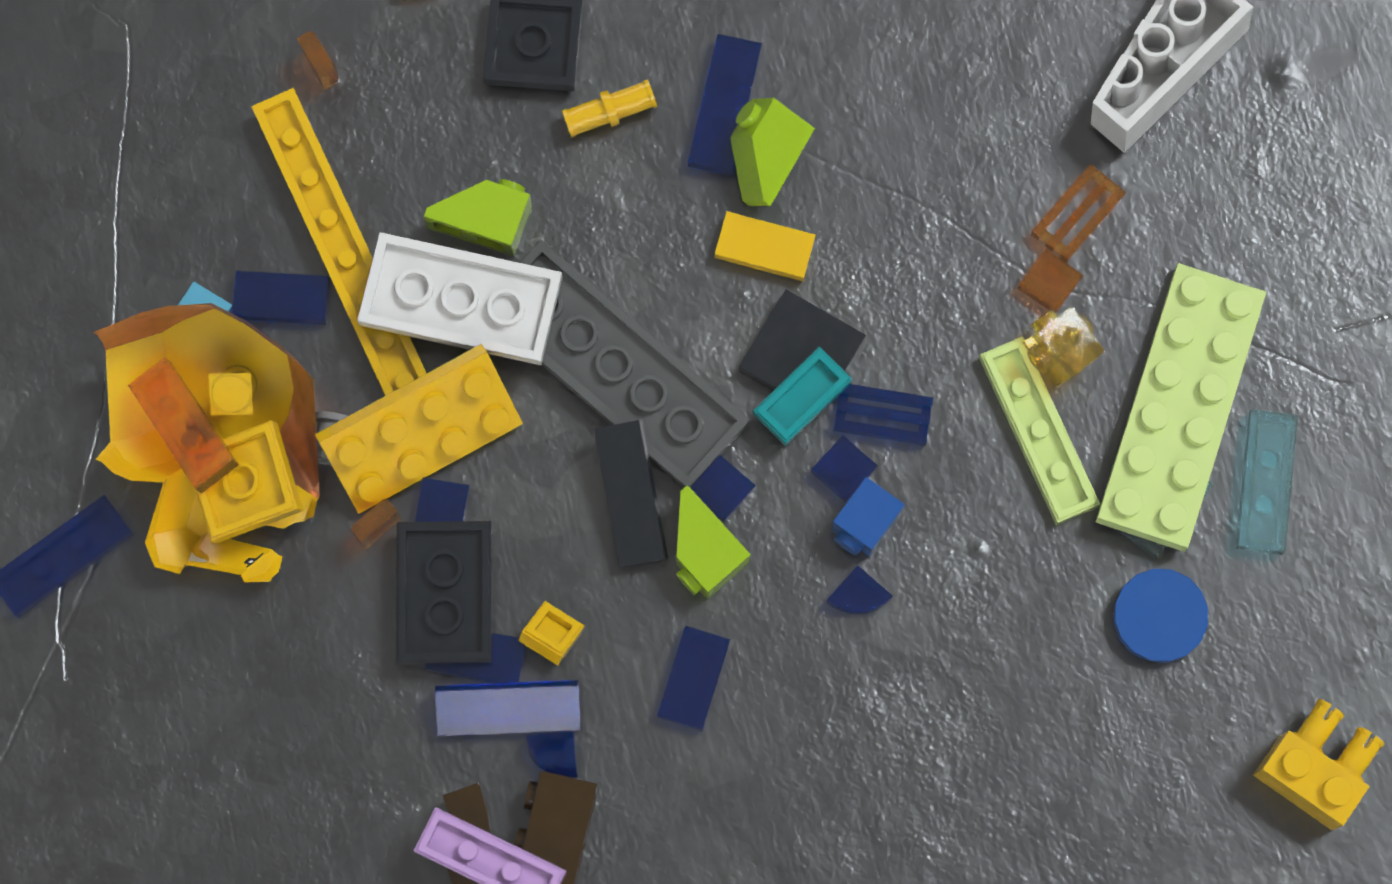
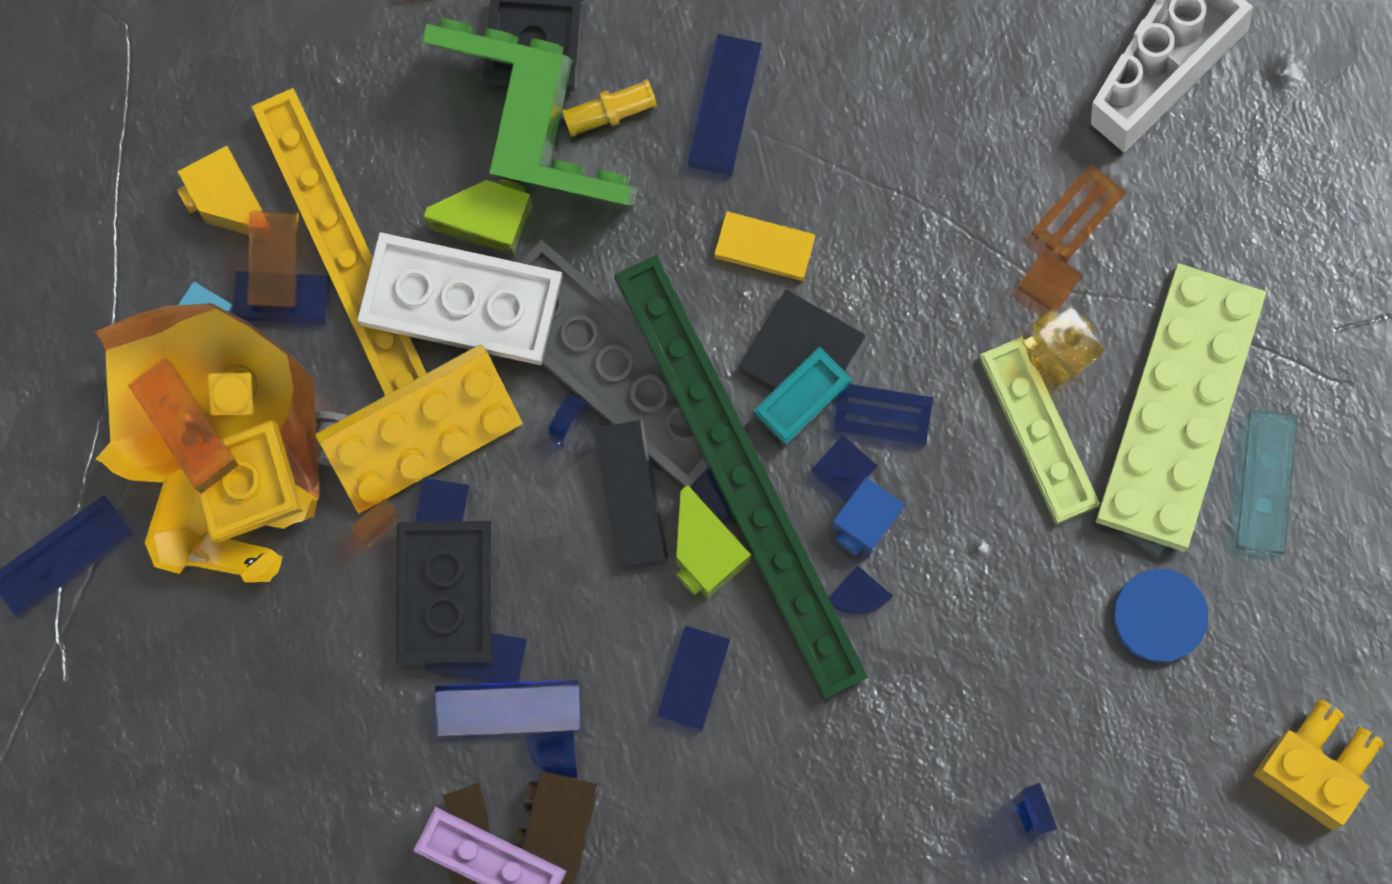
clear orange tile [297,30,339,90] -> none
yellow tile [518,601,585,666] -> none
lime slope [730,98,815,206] -> none
none -> yellow slope [177,146,275,241]
none -> clear orange tile [248,210,299,307]
none -> bright green bracket [422,18,638,206]
none -> clear blue tile [548,394,588,447]
none -> dark green plate [614,254,869,699]
none -> clear blue tile [1013,783,1057,842]

